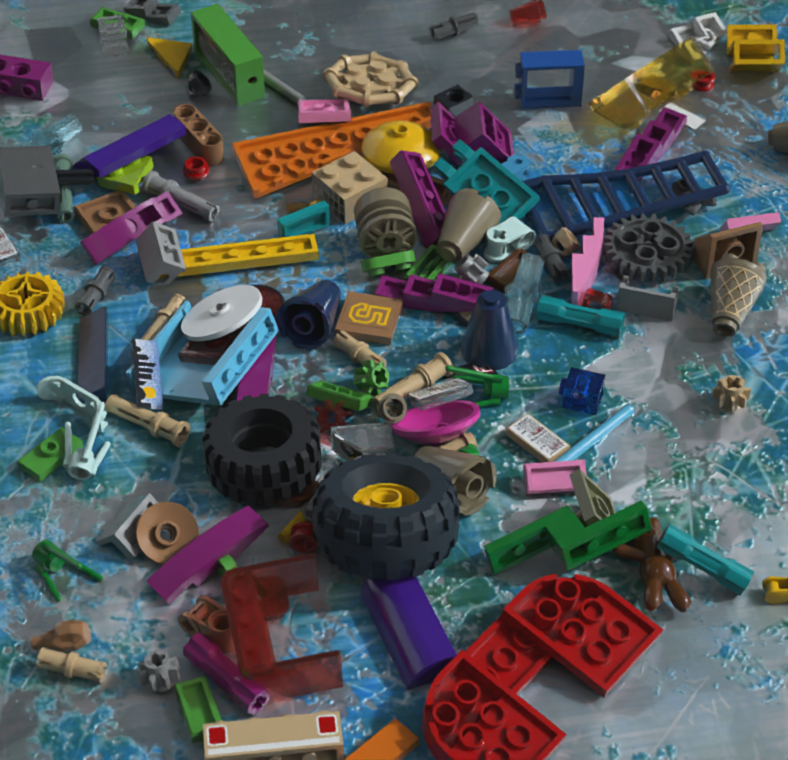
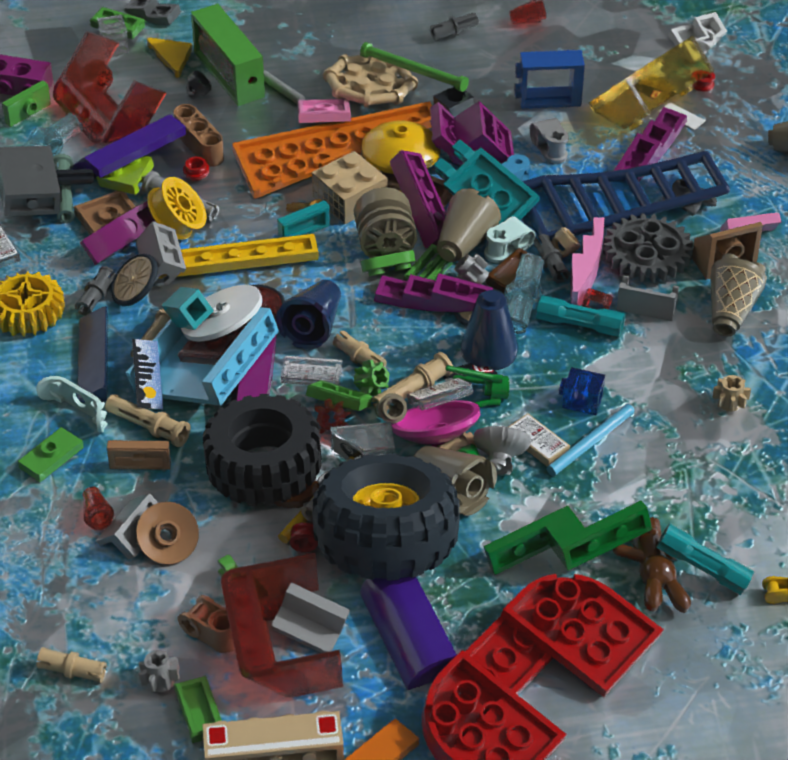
medium nougat piece [30,619,91,652] -> none
green plant [32,540,103,602] -> none
light aqua plant [63,403,111,480] -> none
magenta slope [146,505,270,605] -> none
magenta axle [183,632,270,715] -> none
medium nougat tile [335,291,403,345] -> none
bright pink tile [523,459,586,496] -> none
olive tile [569,468,627,545] -> none
yellow piece [726,24,785,71] -> none
none -> bright green plate [2,80,51,127]
none -> clear red windscreen [53,31,167,146]
none -> clear red cone [82,487,114,530]
none -> medium nougat tile [107,440,171,469]
none -> tan wheel [111,254,158,307]
none -> yellow wheel [147,177,207,240]
none -> teal brick [161,287,214,330]
none -> light grey panel [271,582,350,656]
none -> clear tile [281,355,343,385]
none -> bright green bar [360,42,469,92]
none -> light grey hair [473,426,531,476]
none -> light grey piece [529,118,569,164]

